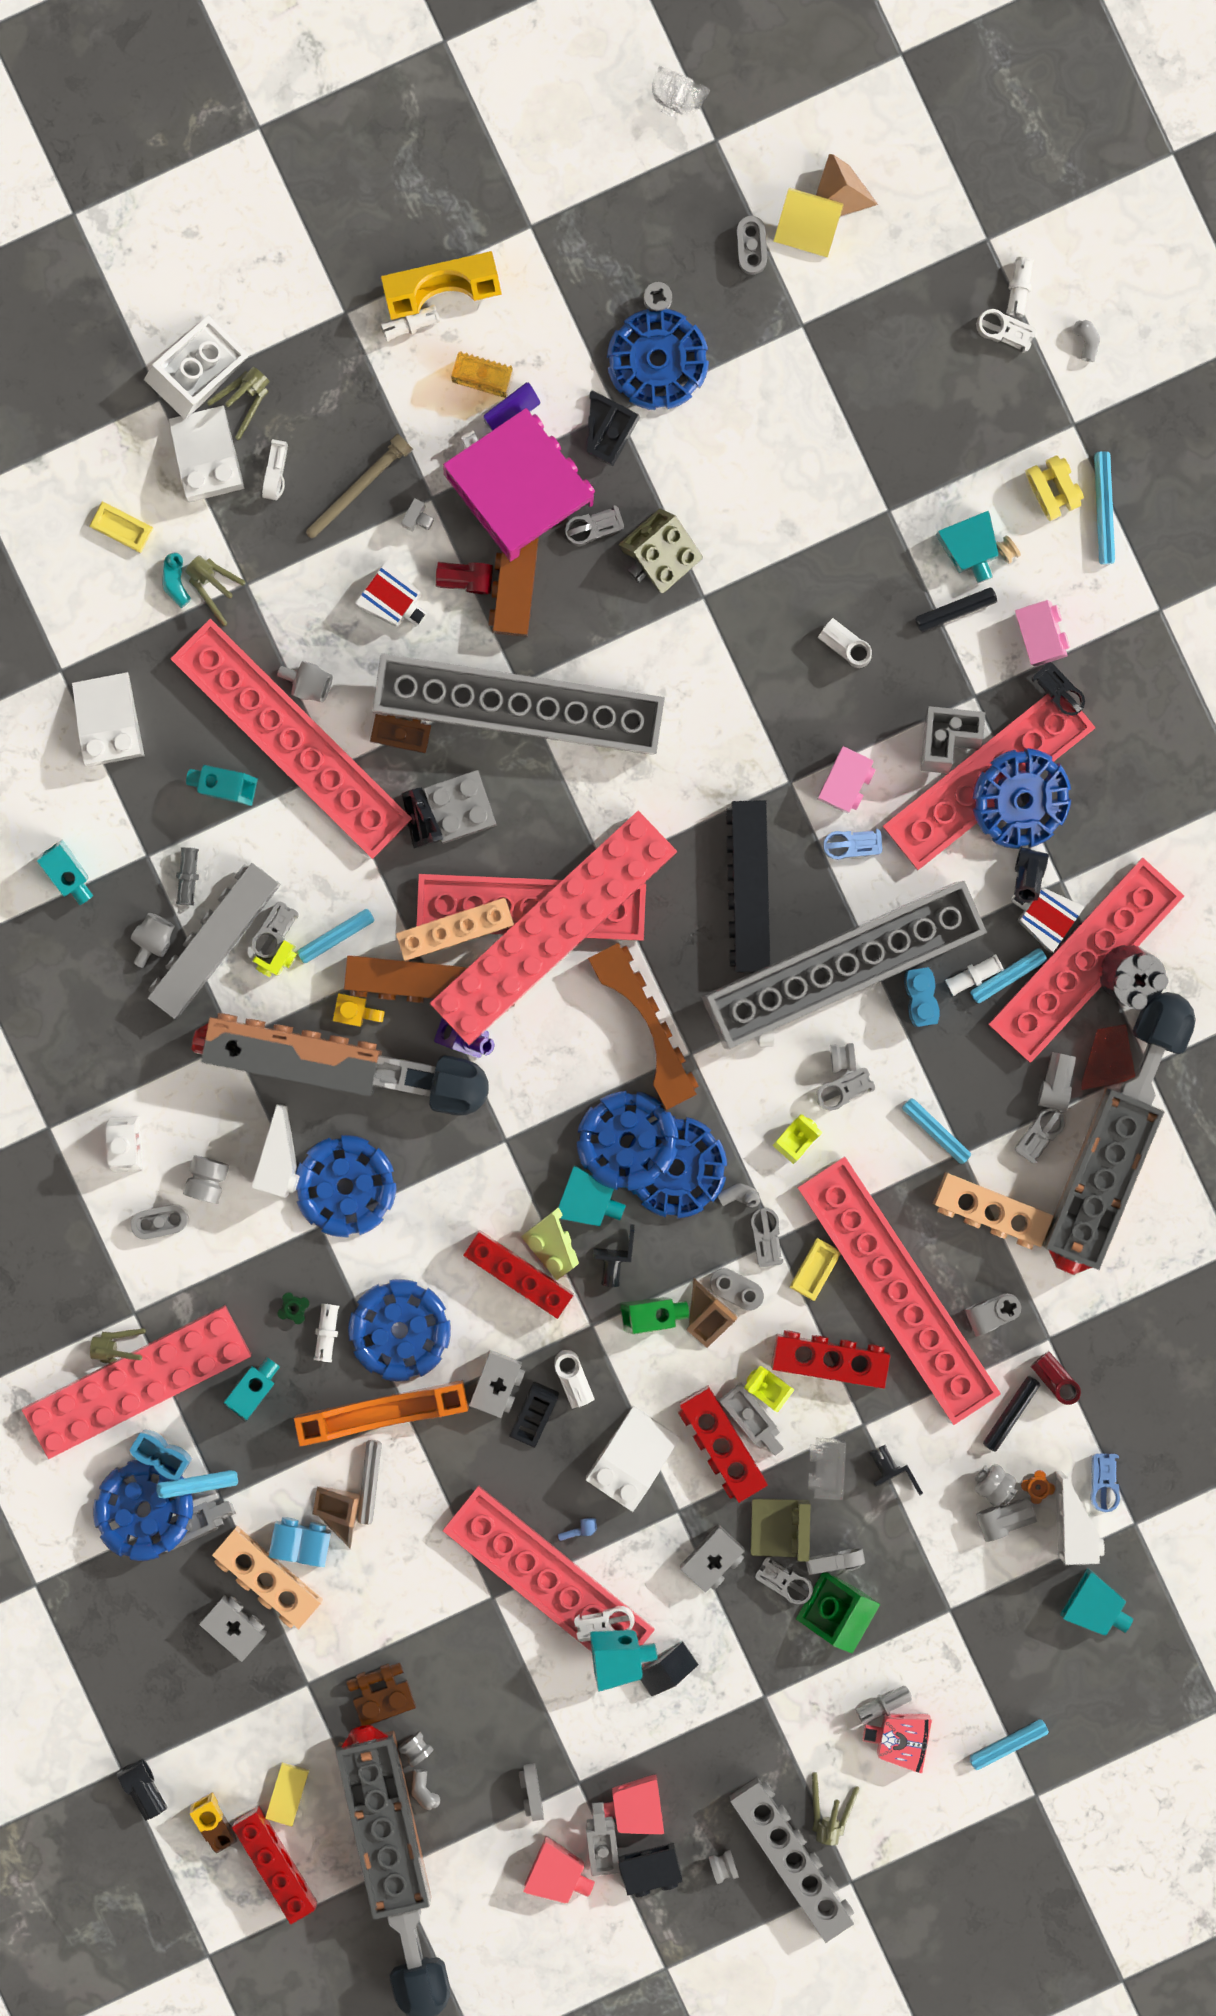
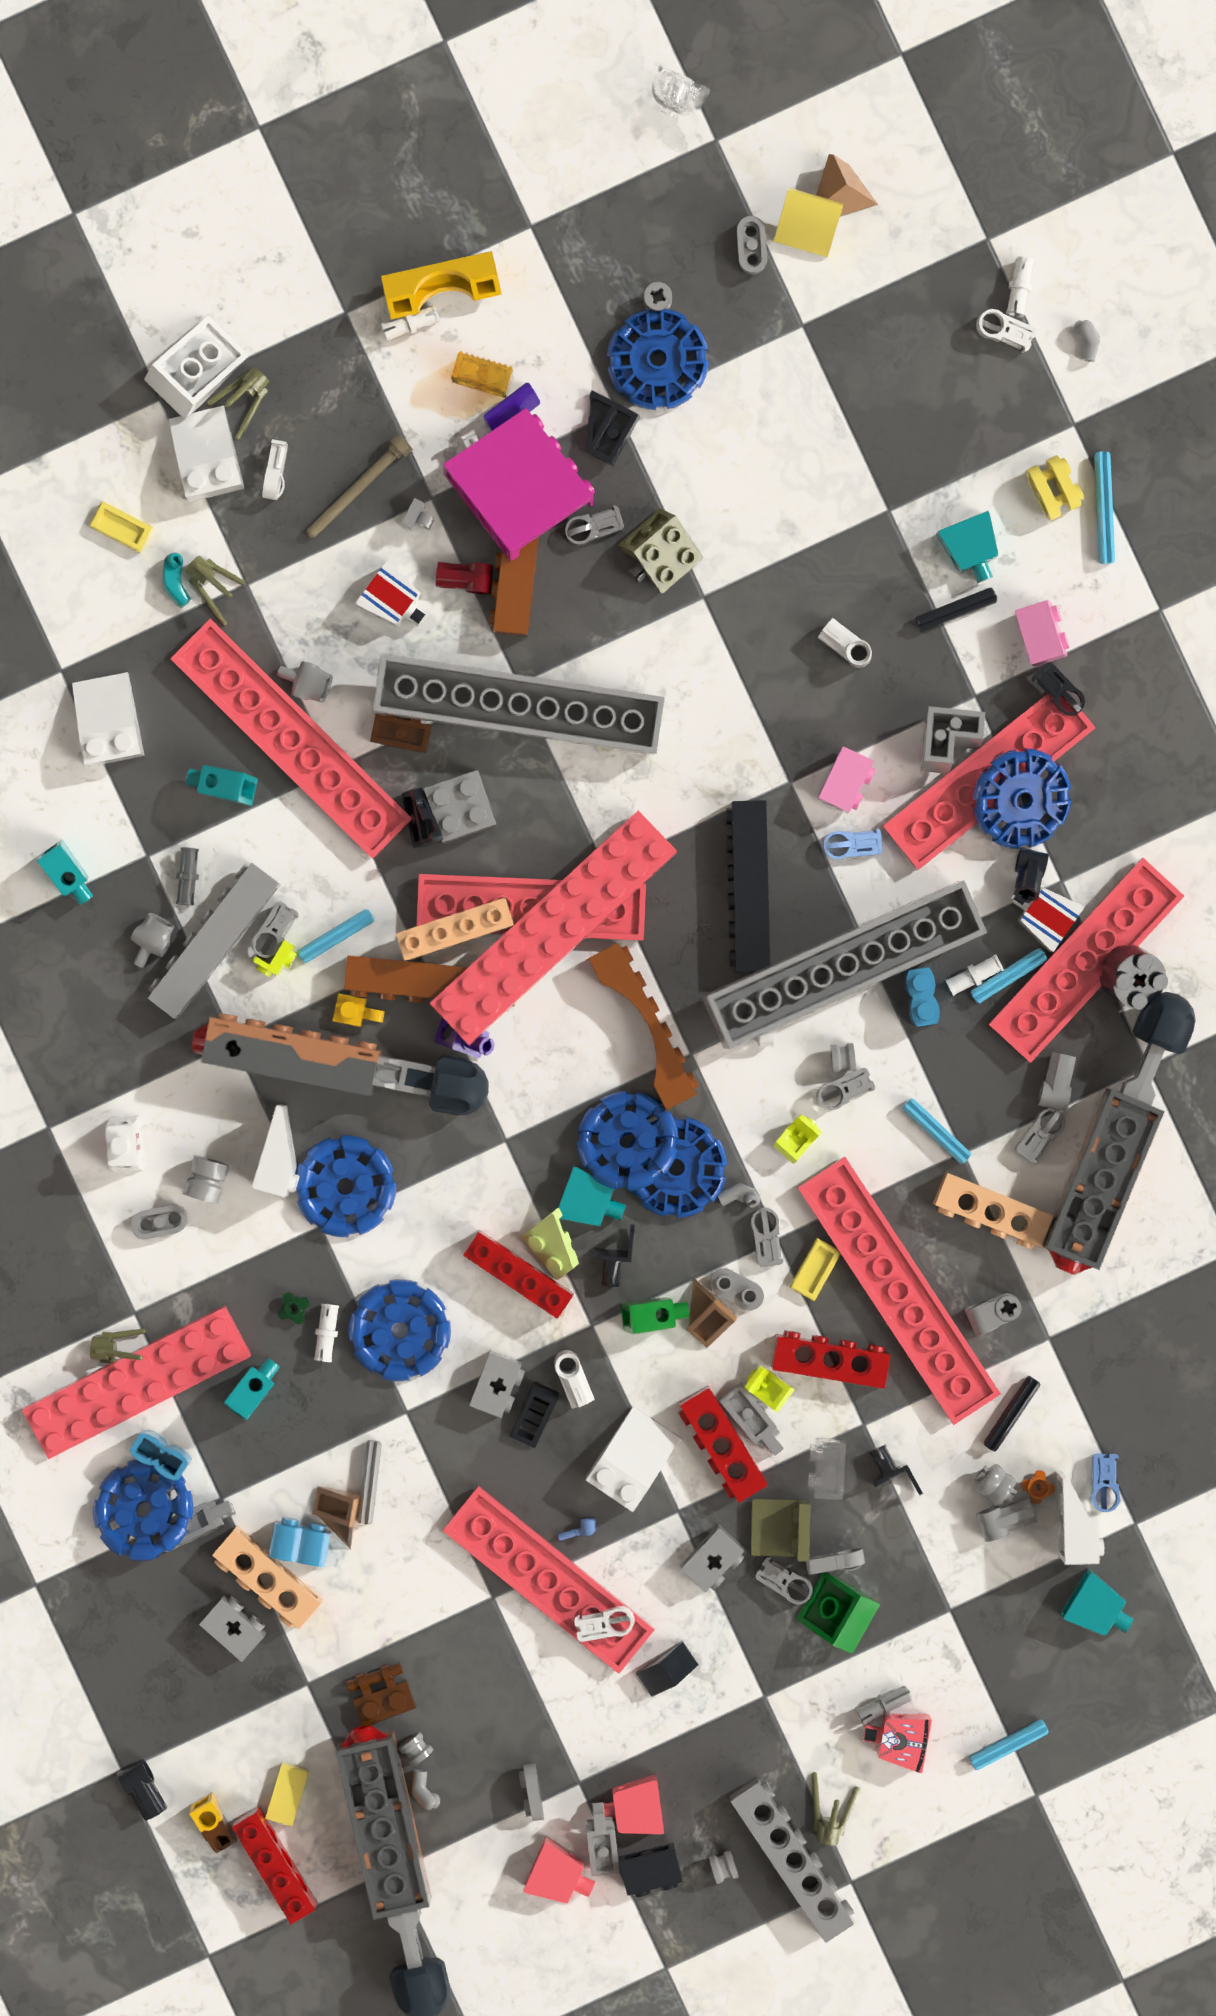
medium azure axle [156,1470,238,1499] -> none
orange arch [294,1380,469,1446] -> none
teal torso [590,1630,658,1692] -> none
tan bush [996,535,1021,564] -> none
dark red piece [1030,1351,1081,1405] -> none
clear red wing [1081,1024,1135,1090] -> none

